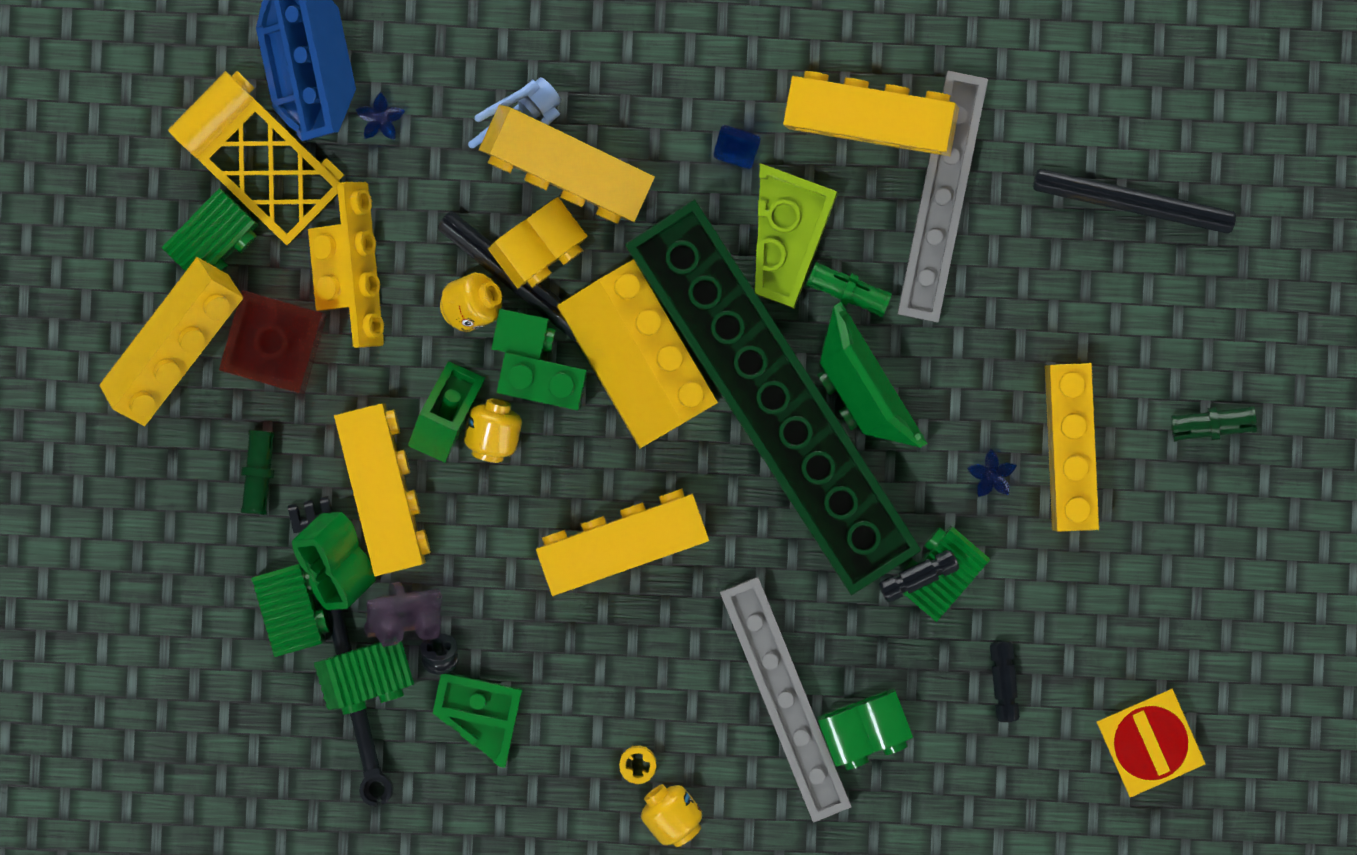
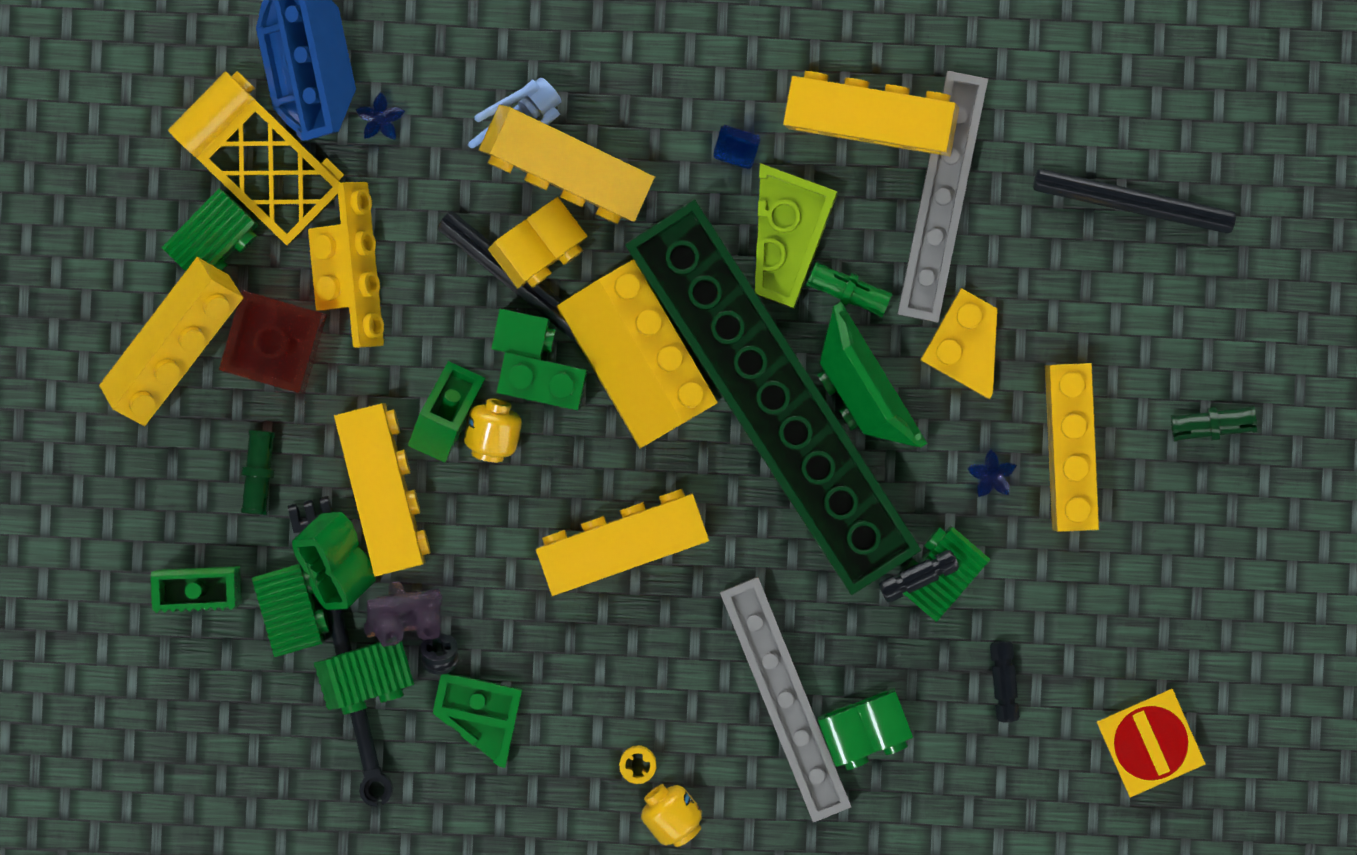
yellow head [440,272,502,332] -> none
none -> green brick [151,566,242,613]
none -> yellow wing [920,288,997,399]

